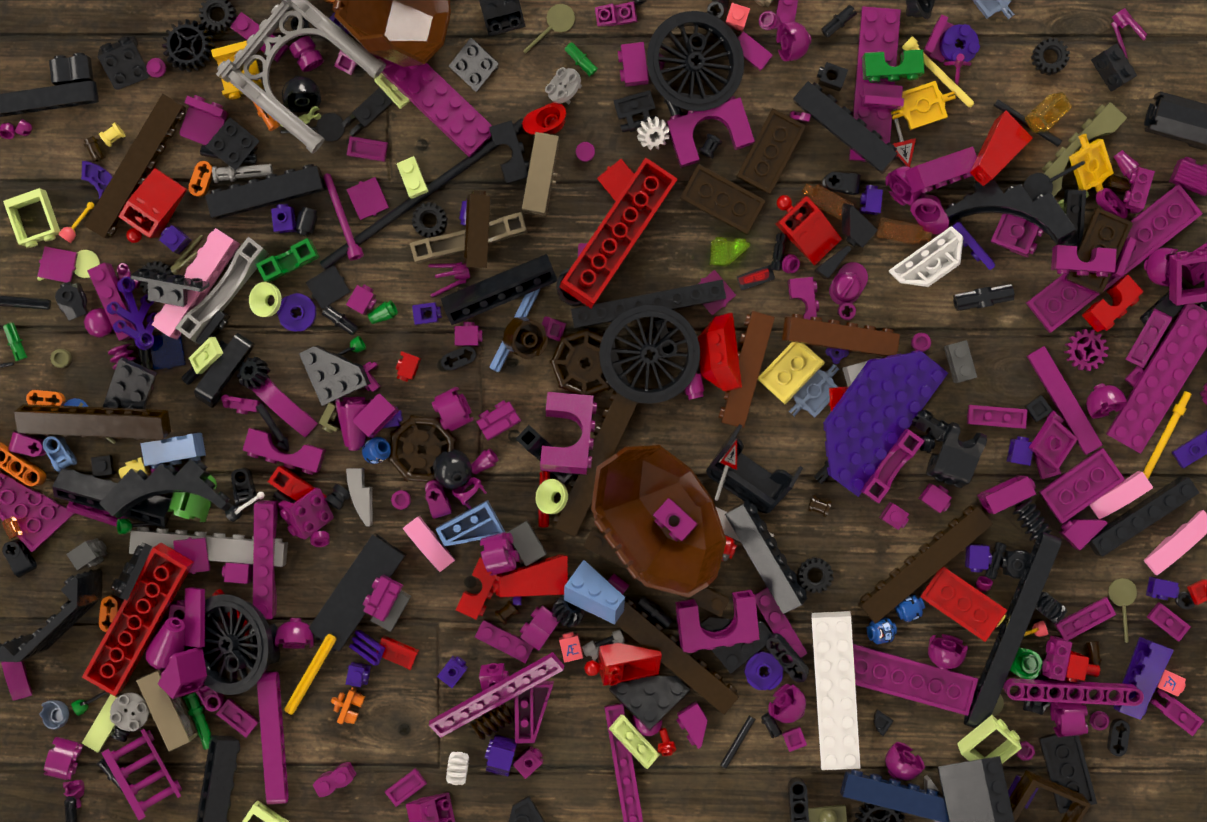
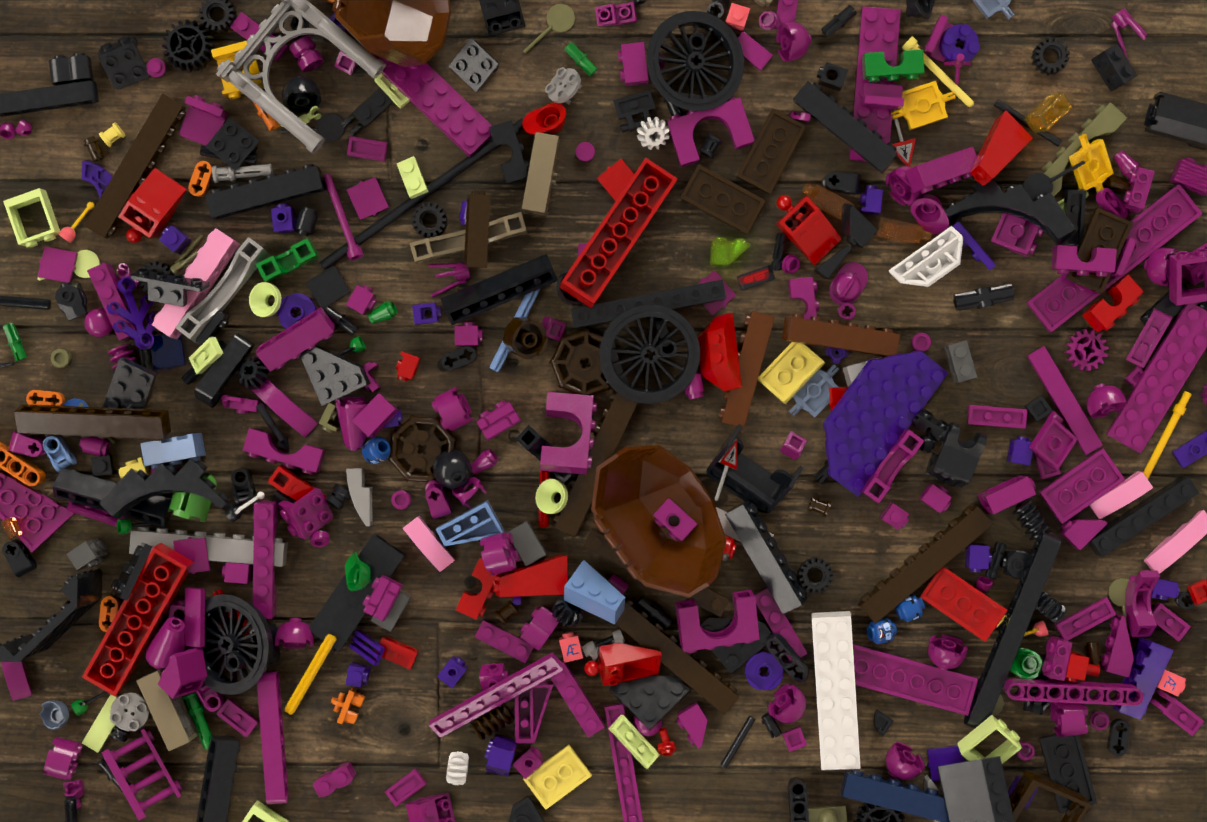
none -> magenta brick [79,436,111,456]
none -> magenta brick [256,307,334,372]
none -> green piece [345,551,371,591]
none -> light yellow tile [523,744,592,810]
none -> magenta brick [550,659,605,738]
none -> magenta slope [780,431,807,460]
none -> dark purple piece [927,745,965,781]
none -> magenta slope [1101,613,1134,678]
none -> magenta arch [1125,570,1160,637]

